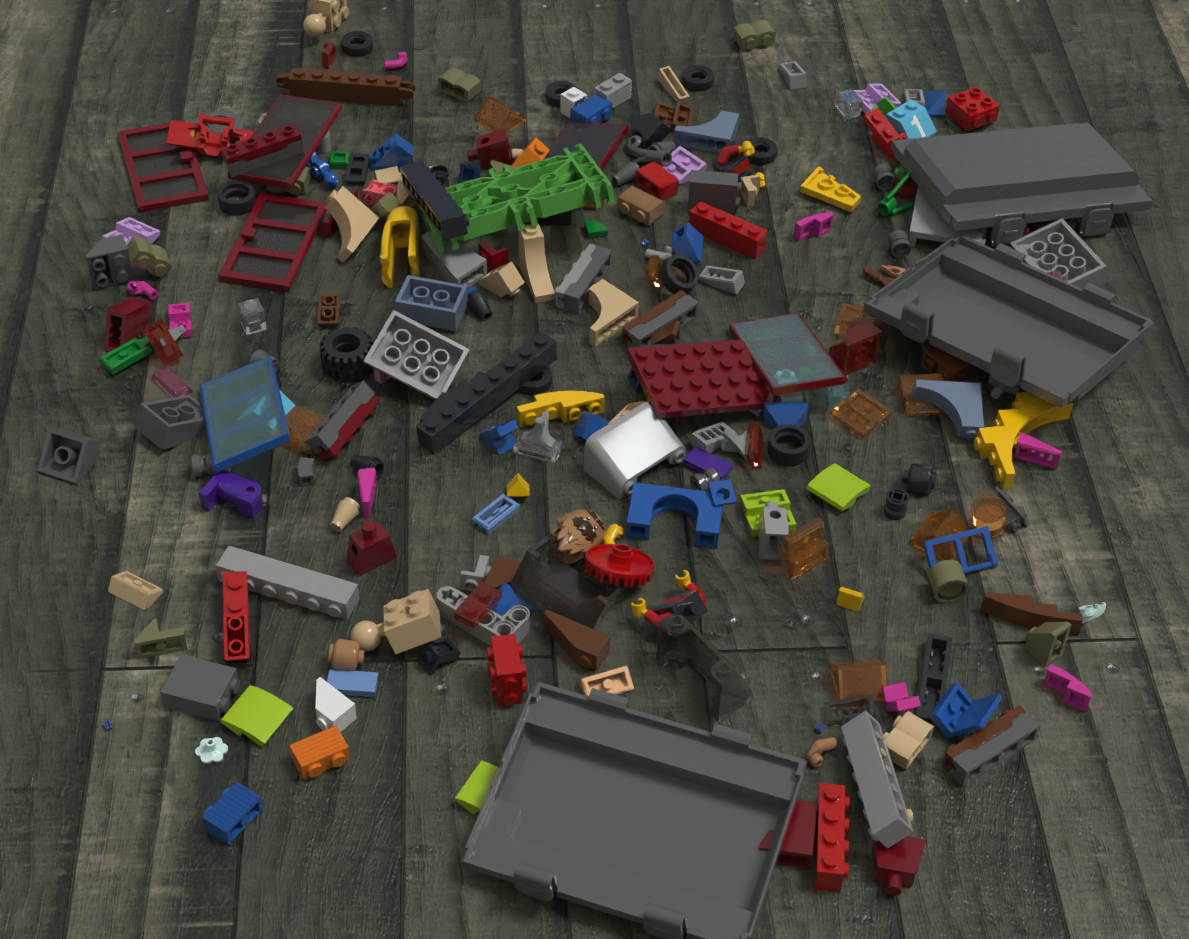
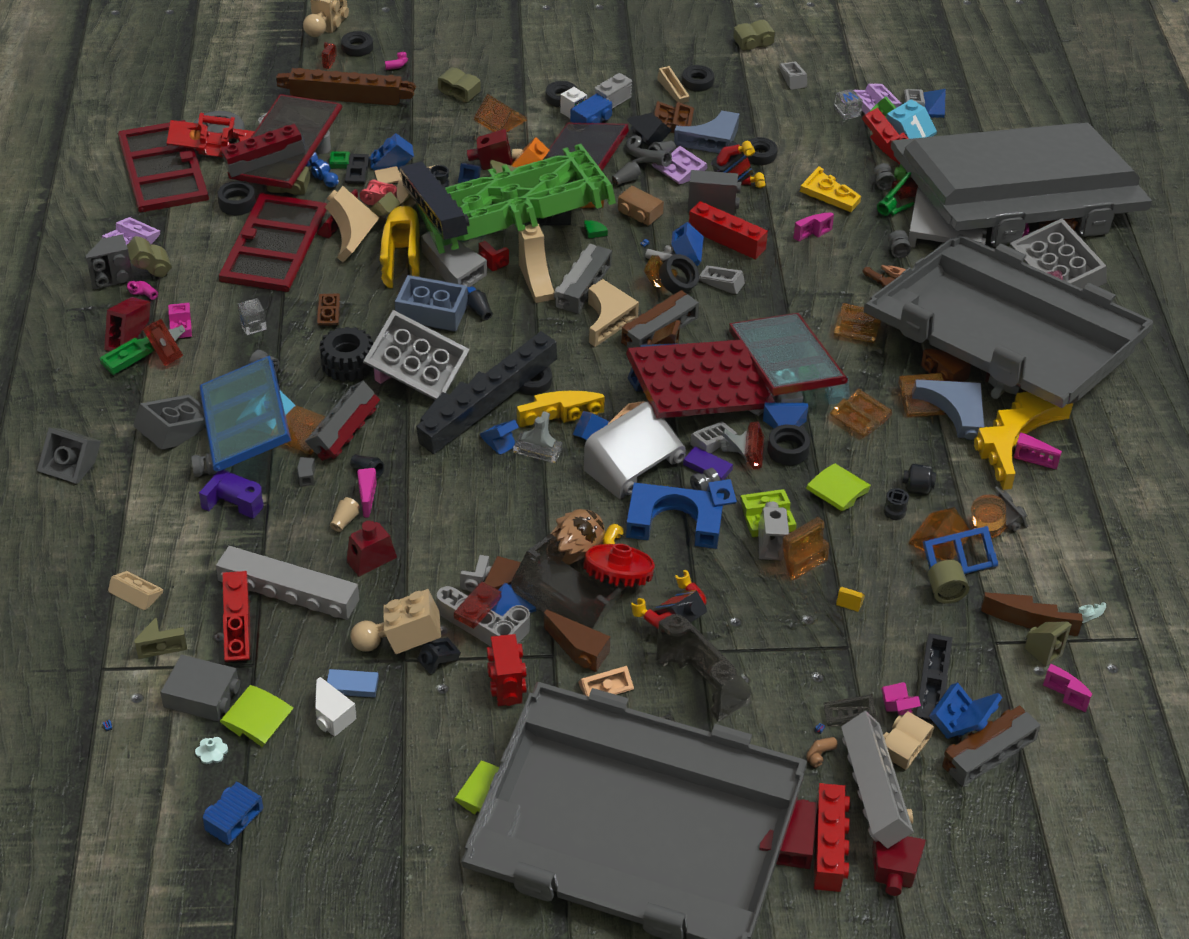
clear pink tile [151,367,193,398] -> none
orange brick [289,725,350,780] -> none
medium nougat head [328,639,365,671] -> none
medium blue tile [472,494,520,535] -> none
tan slope [477,262,525,297] -> none
yellow slope [507,473,530,497] -> none
red brick [635,161,679,201] -> none
tan bracket [740,175,760,207] -> none
clear red slope [829,317,882,376] -> none
clear orange slope [829,658,888,704] -> none
red brick [945,87,1000,131] -> none

